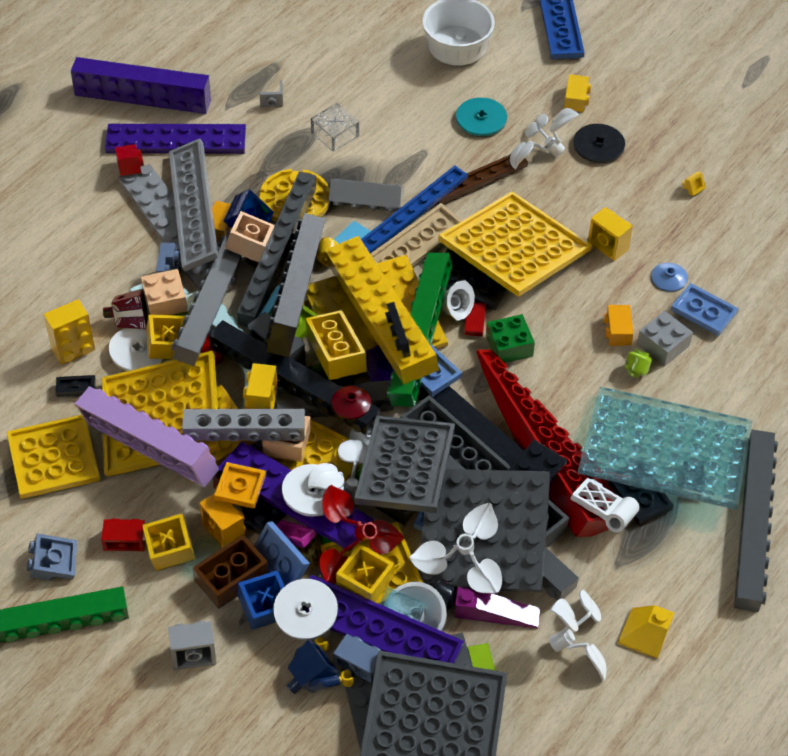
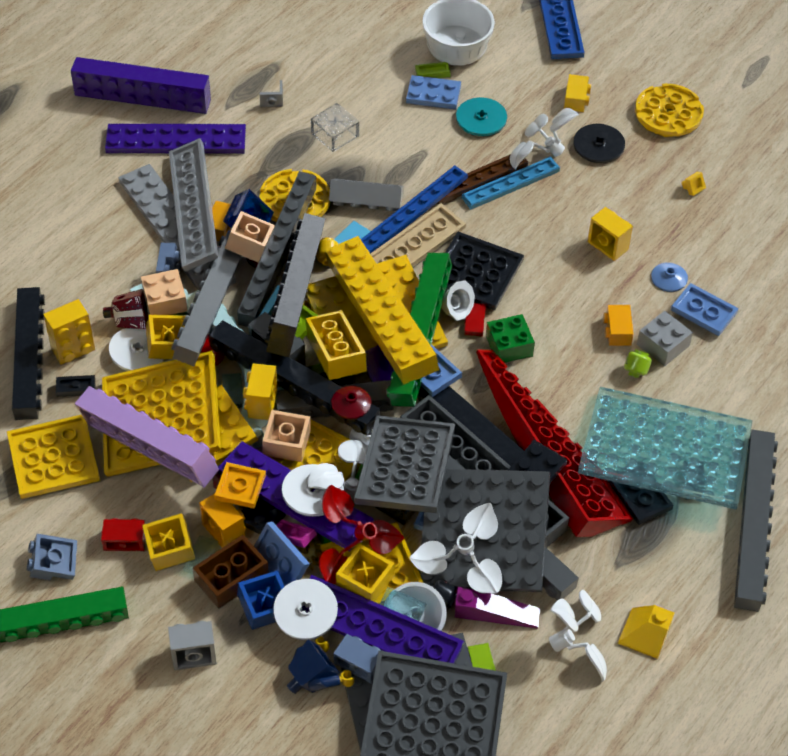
red brick [115,144,144,176] -> none
light grey brick [182,409,305,441] -> none
black plate [385,302,411,358] -> none
yellow plate [438,191,592,297] -> none
white piece [570,478,639,532] -> none
none -> black brick [12,287,45,420]
none -> clear light blue tile [222,373,243,408]
none -> medium blue plate [406,75,461,110]
none -> lime tile [415,62,451,78]
none -> dark azure tile [462,156,560,210]
none -> yellow plate [635,83,704,137]

